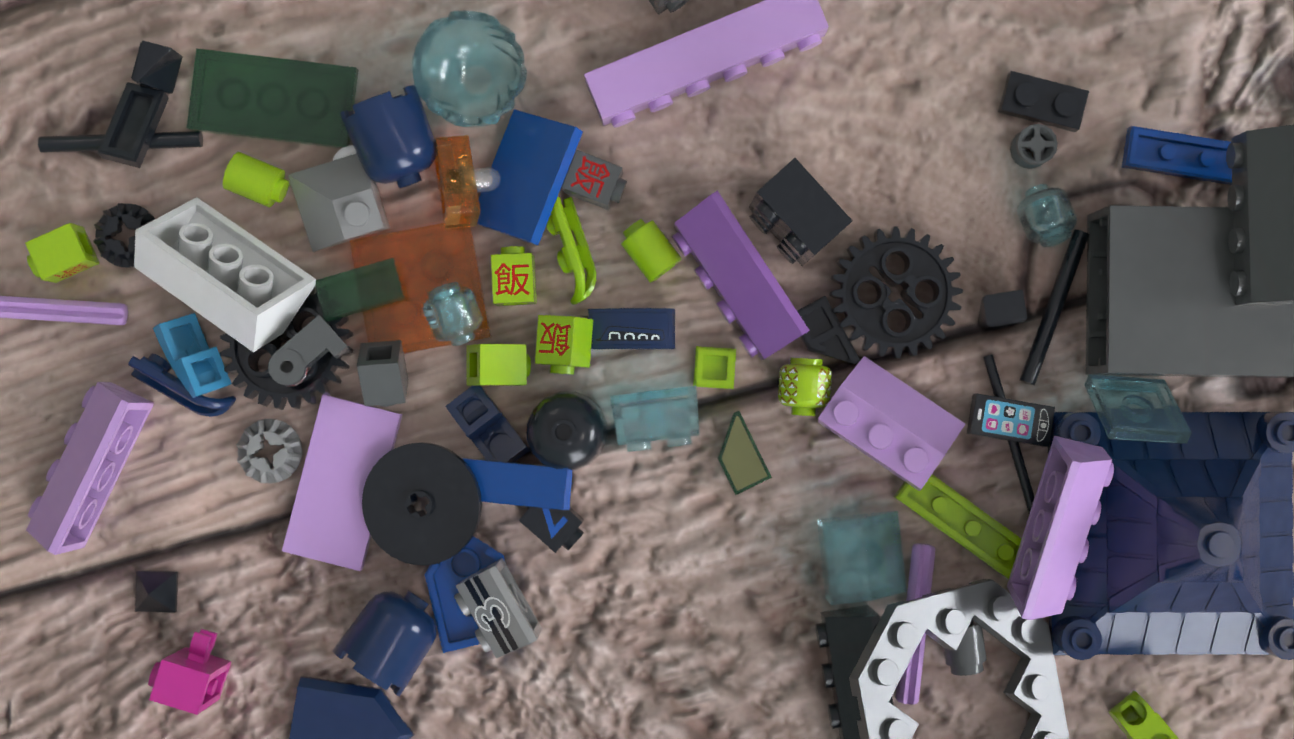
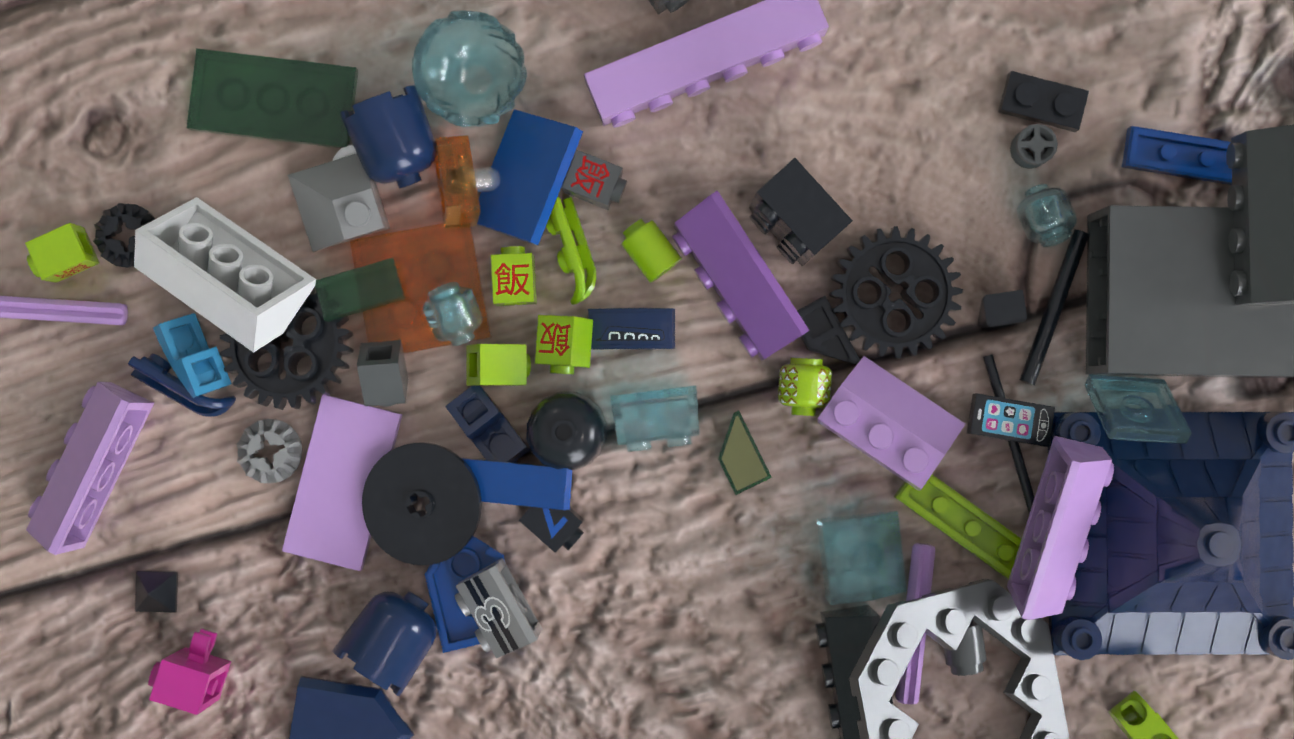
black bar [38,131,203,153] -> none
black tile [98,82,169,168] -> none
black slope [131,40,183,94] -> none
lime brick [222,152,289,208] -> none
dark grey leg [268,315,349,387] -> none
lime tile [693,346,736,389] -> none

